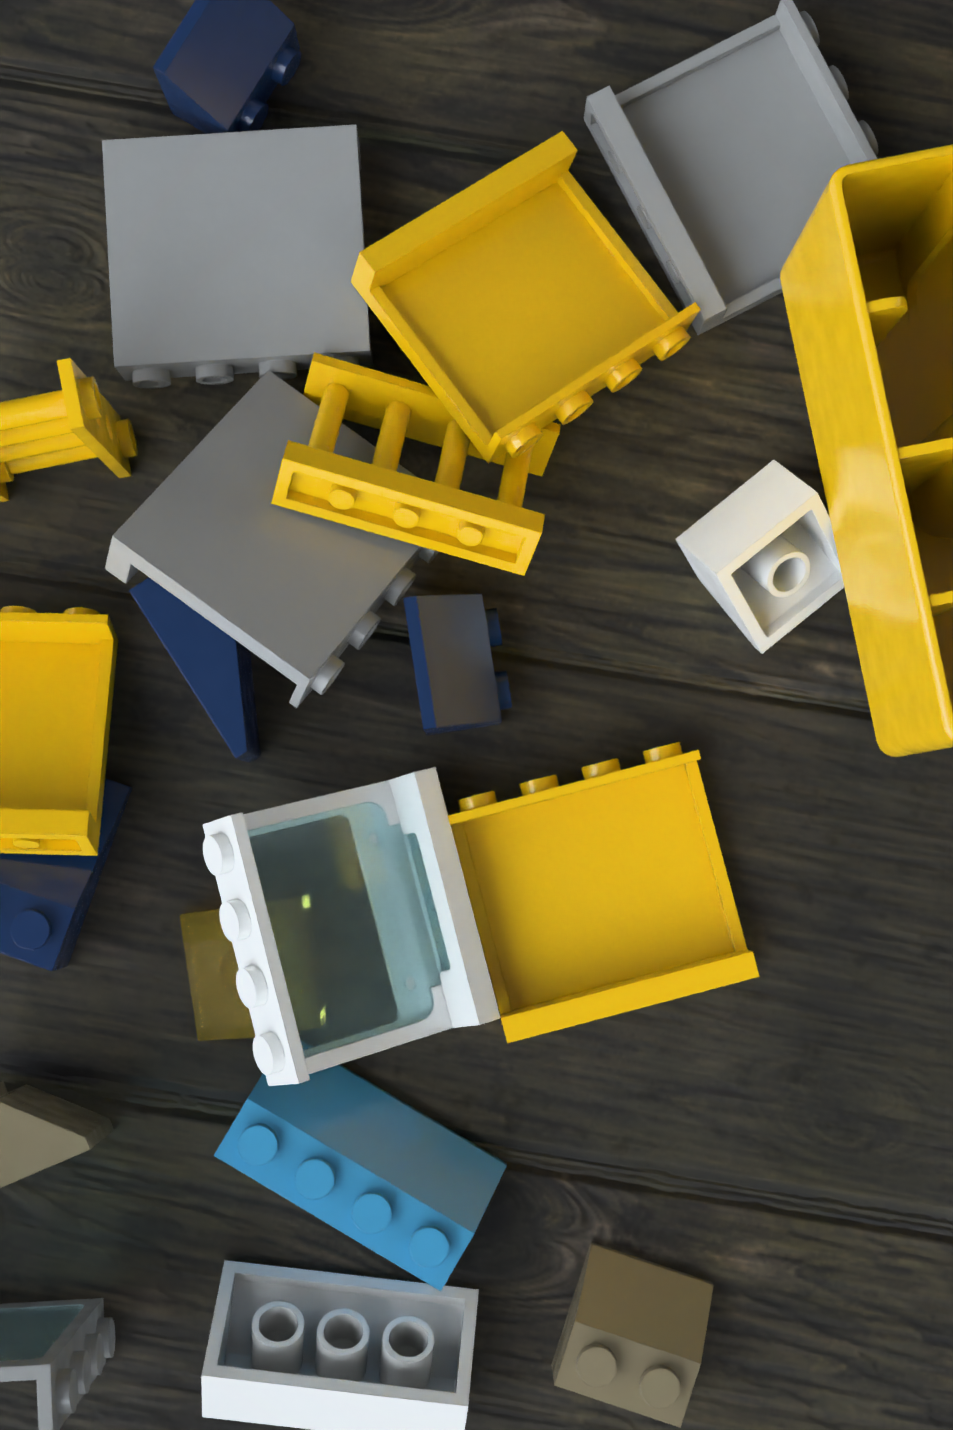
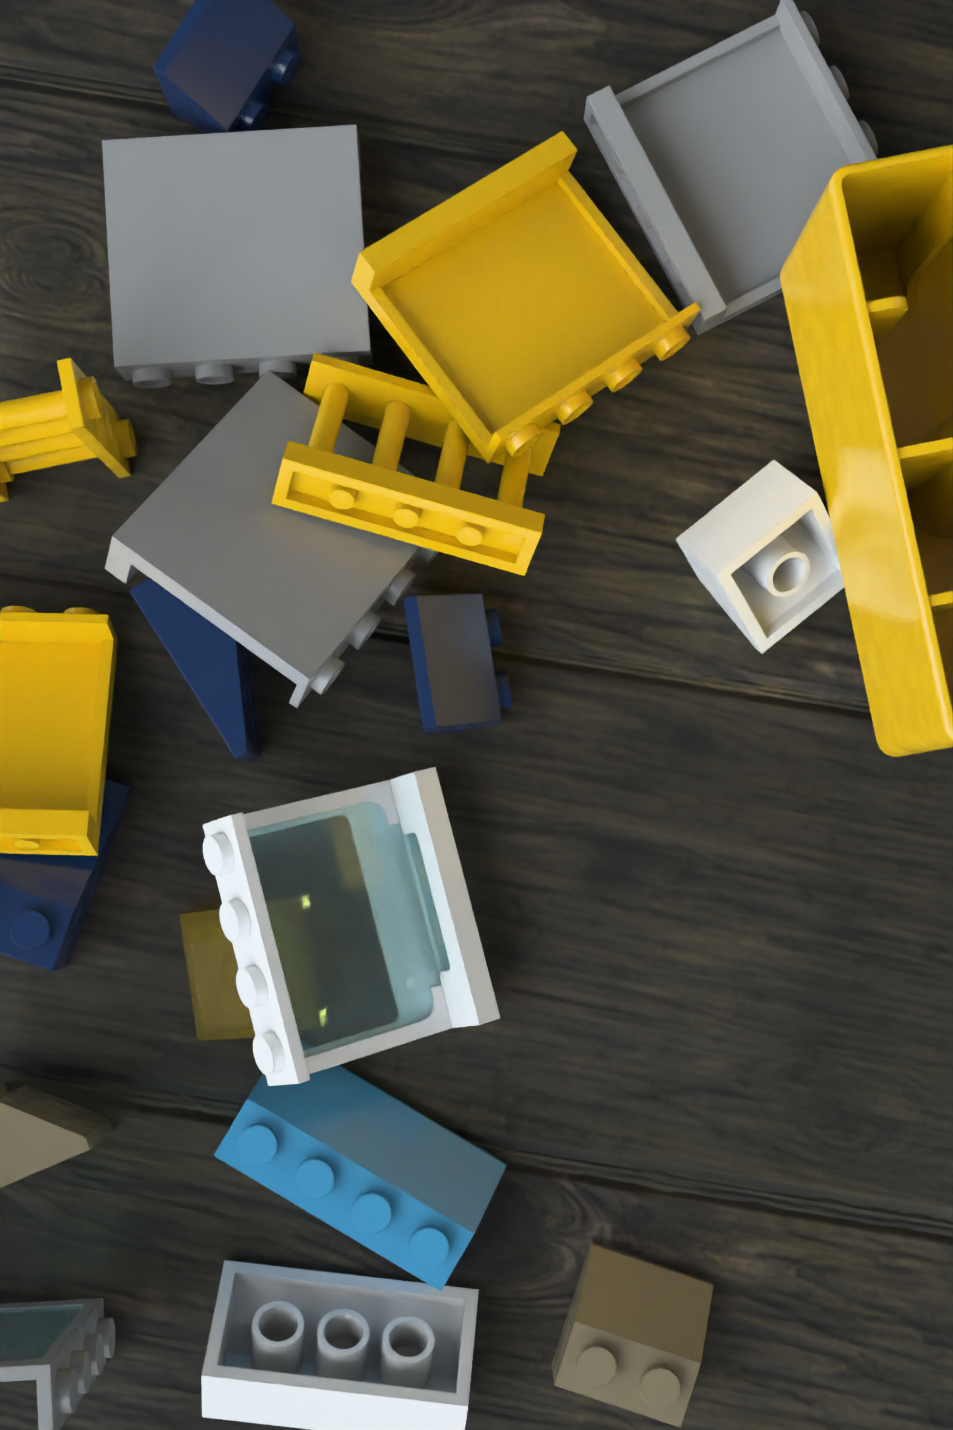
yellow panel [448,742,760,1043] -> none

